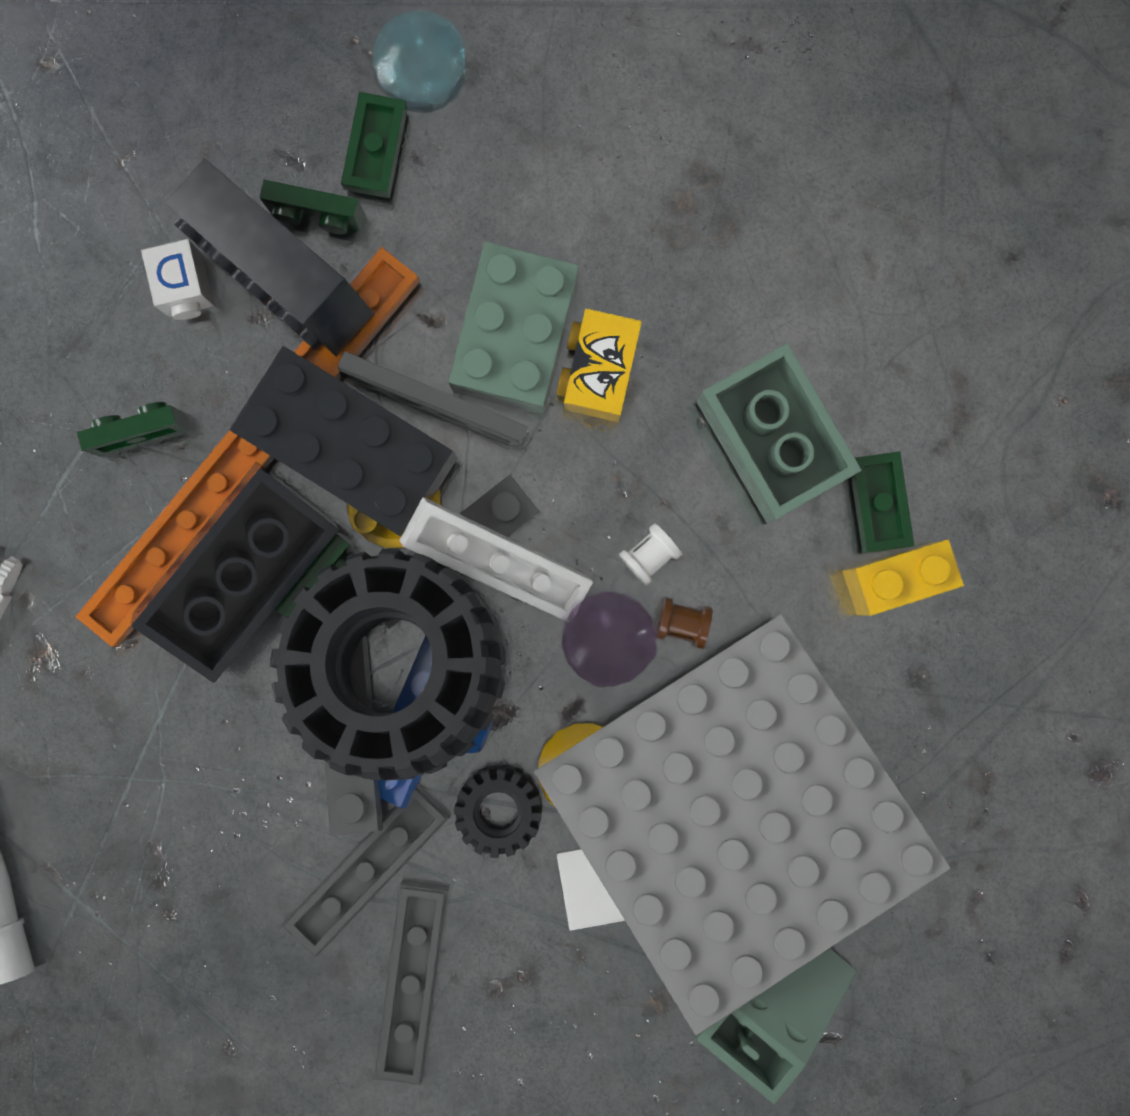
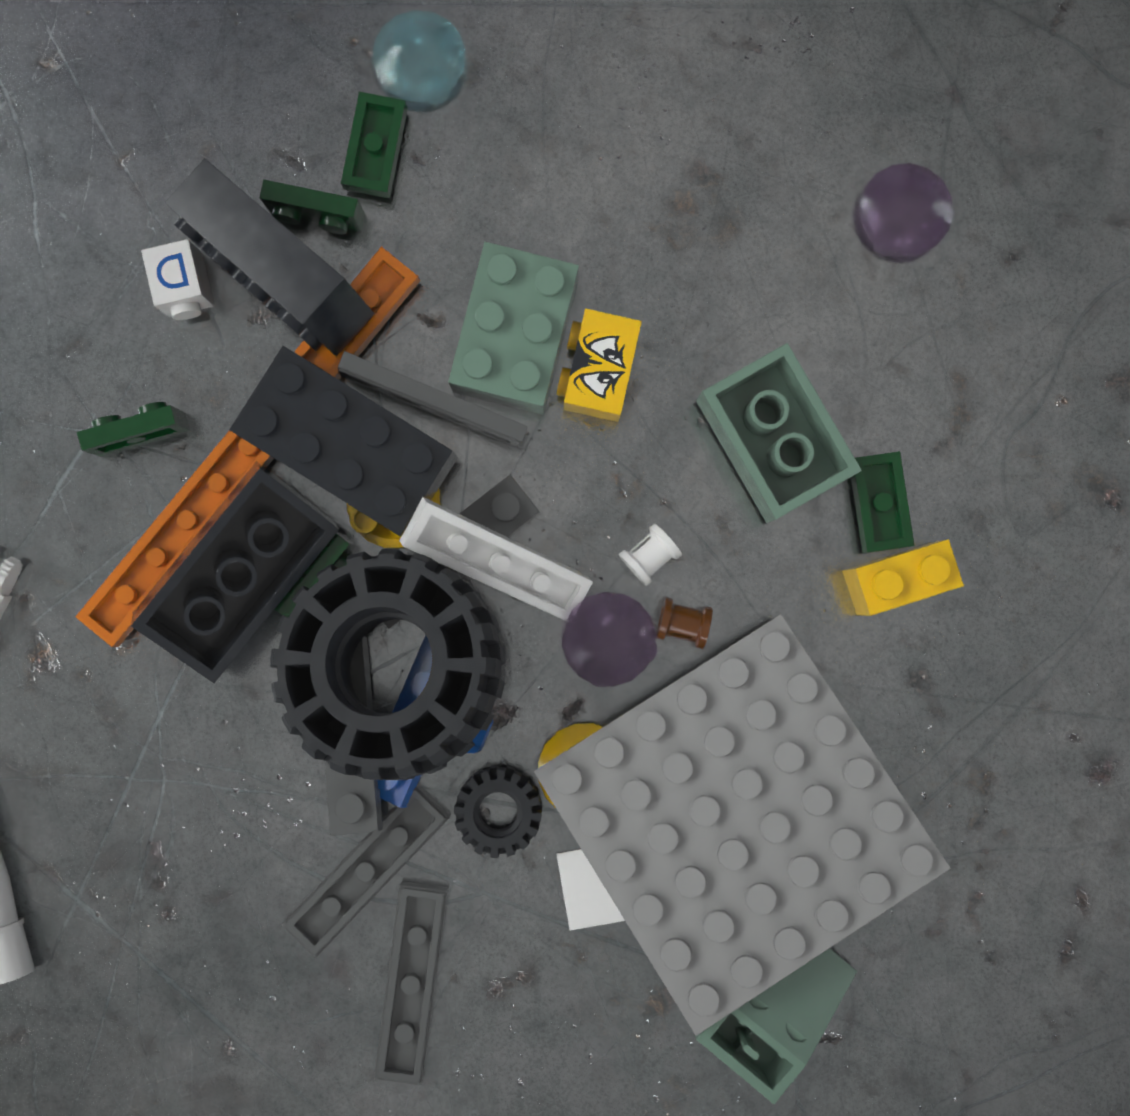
none -> clear purple dish [859,163,954,256]

